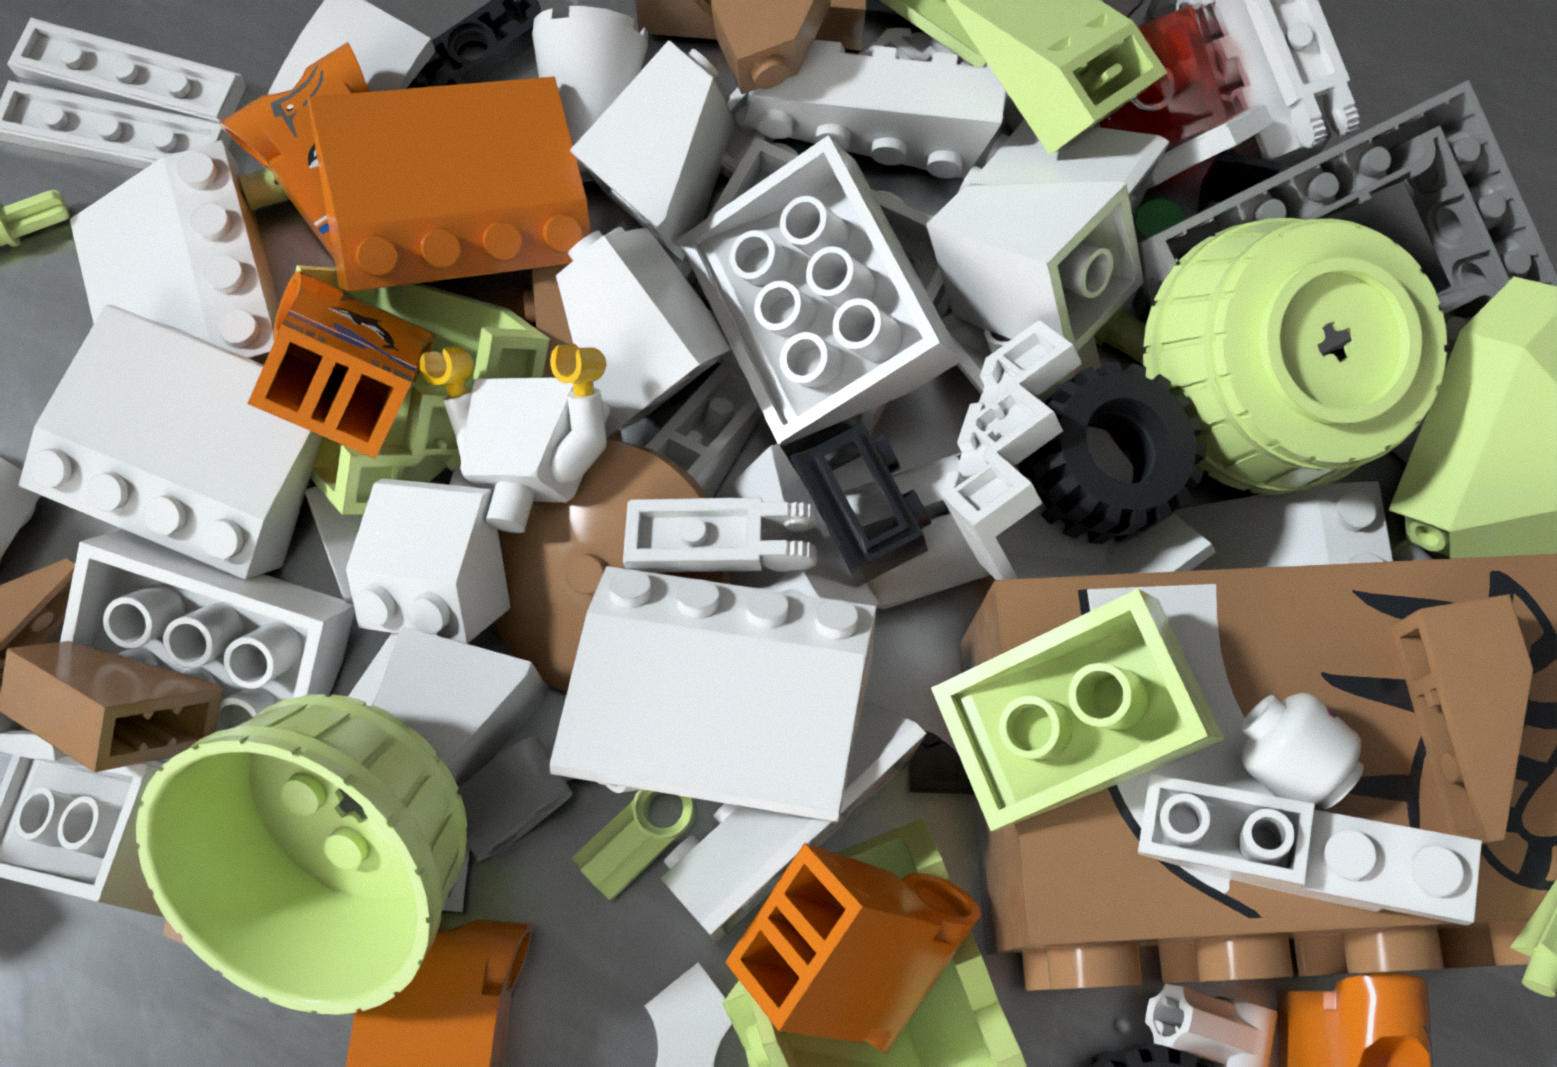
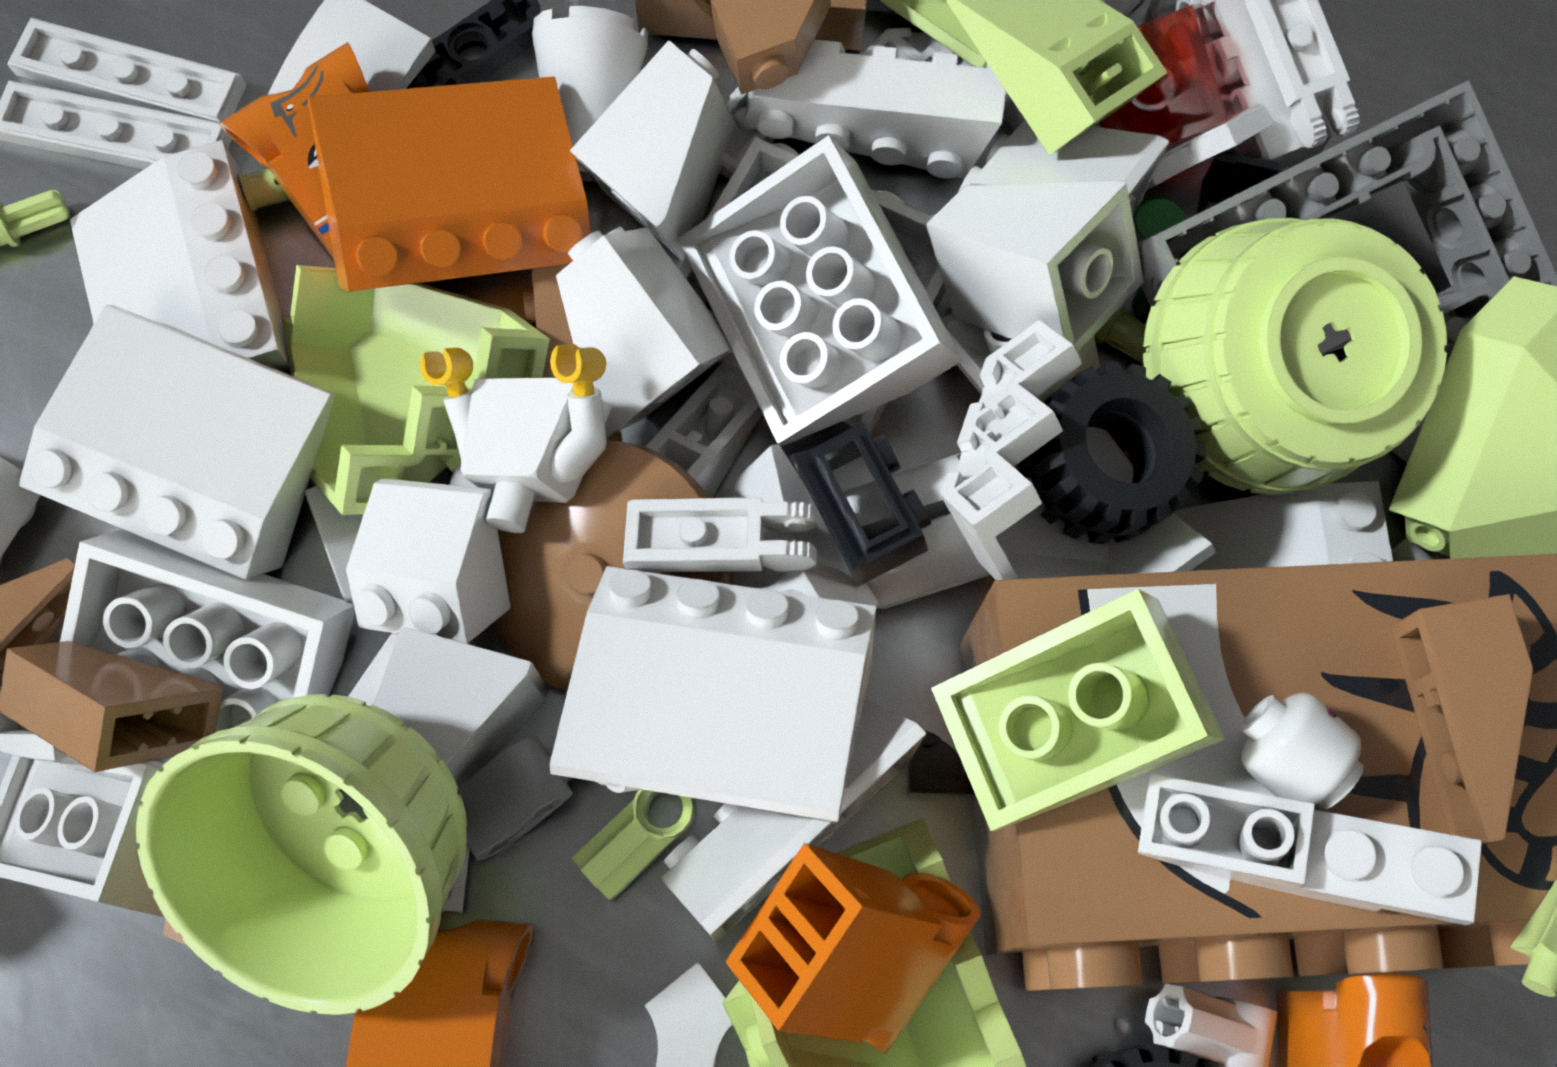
orange piece [247,271,436,459] -> none

